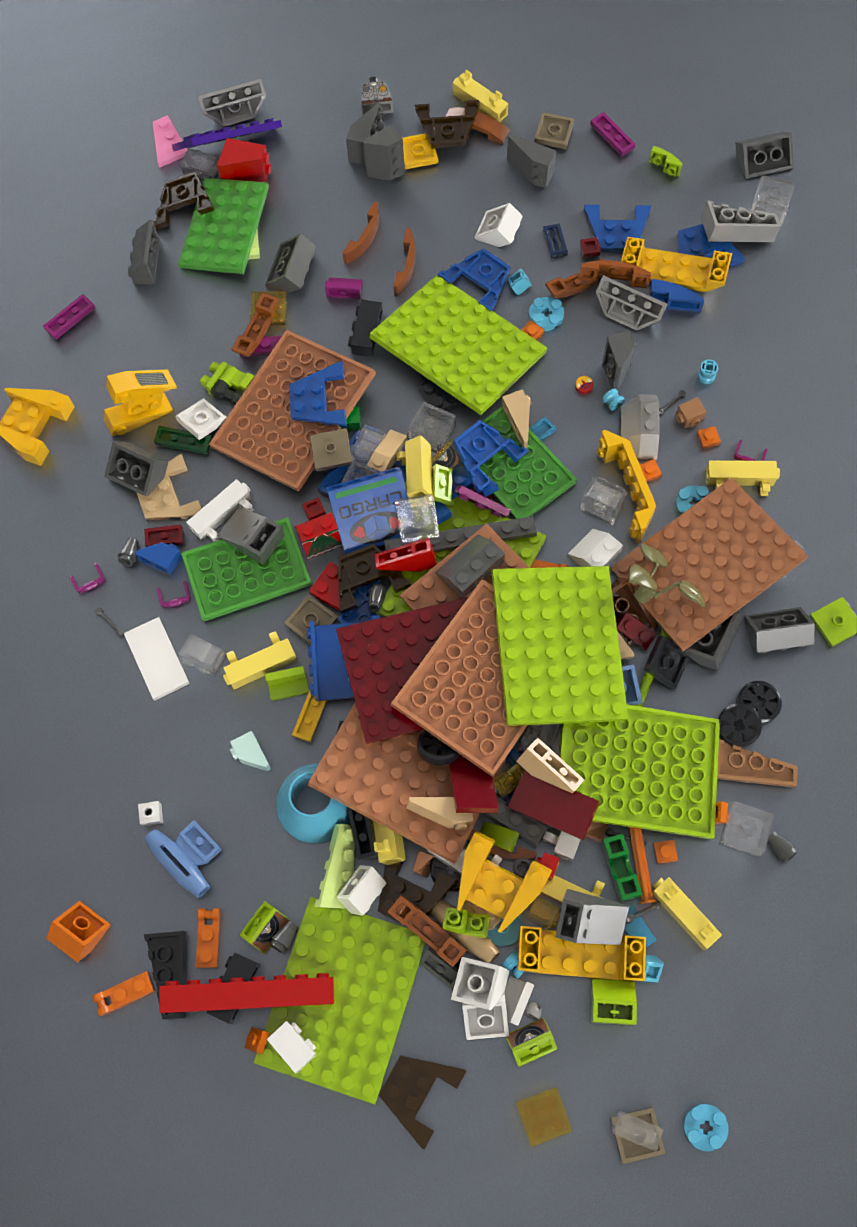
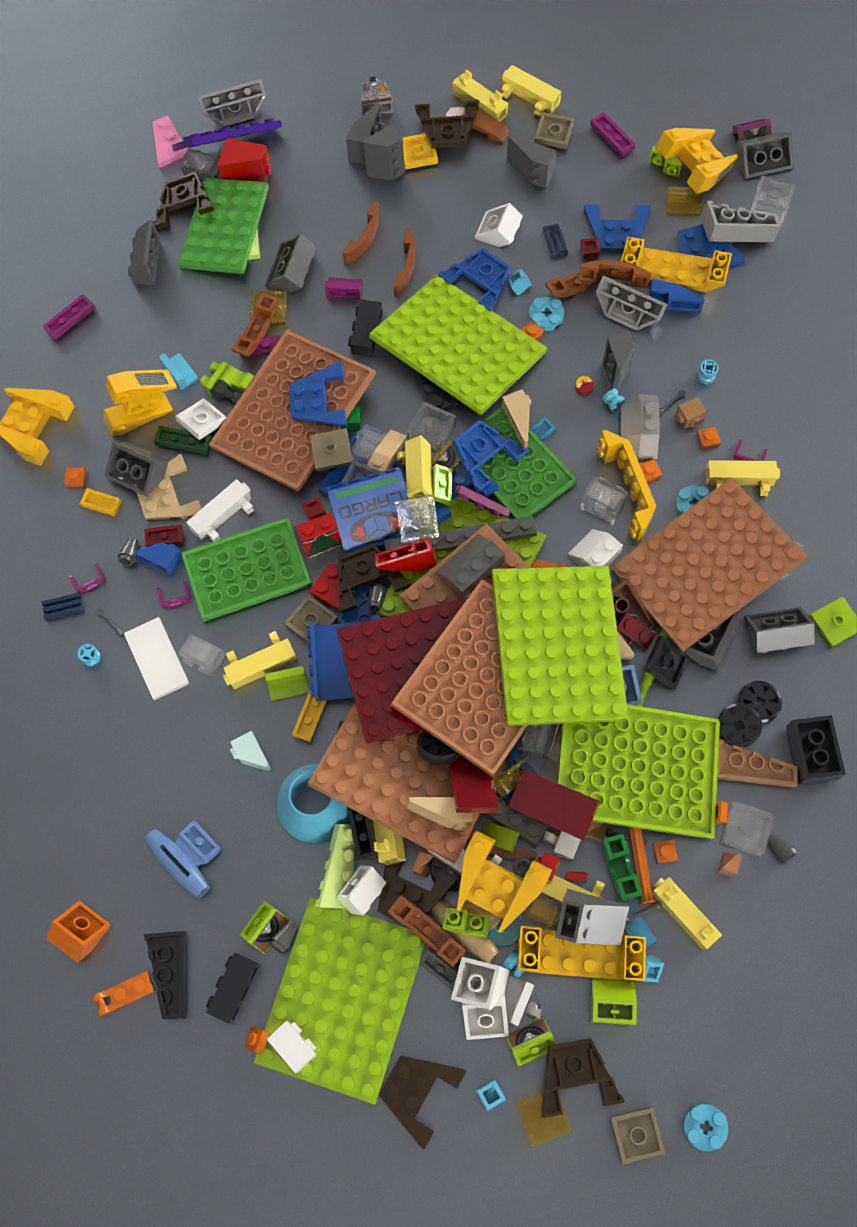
white plate [138,801,163,827] -> none
red brick [159,973,334,1013] -> none
orange plate [196,908,221,968] -> none
dark grey slope [217,507,285,565] -> none
tan slope [516,738,584,794] -> none
clear brick [611,1111,664,1152] -> none
olive plant [629,544,705,609] -> none
none -> dark blue tile [41,592,83,621]
none -> orange plate [64,467,86,487]
none -> medium azure wheel [78,644,101,666]
none -> yellow tile [79,488,122,517]
none -> medium azure panel [158,353,198,390]
none -> medium azure slope [476,1080,506,1111]
none -> light yellow brick [501,65,561,117]
none -> dark brown wing [541,1038,625,1118]
none -> red tile [565,871,587,883]
none -> yellow wedge [655,128,738,194]
none -> clear yellow panel [666,187,703,216]
none -> nougat slope [718,853,742,877]
none -> panel [732,118,772,141]
none -> black brick [786,715,846,784]

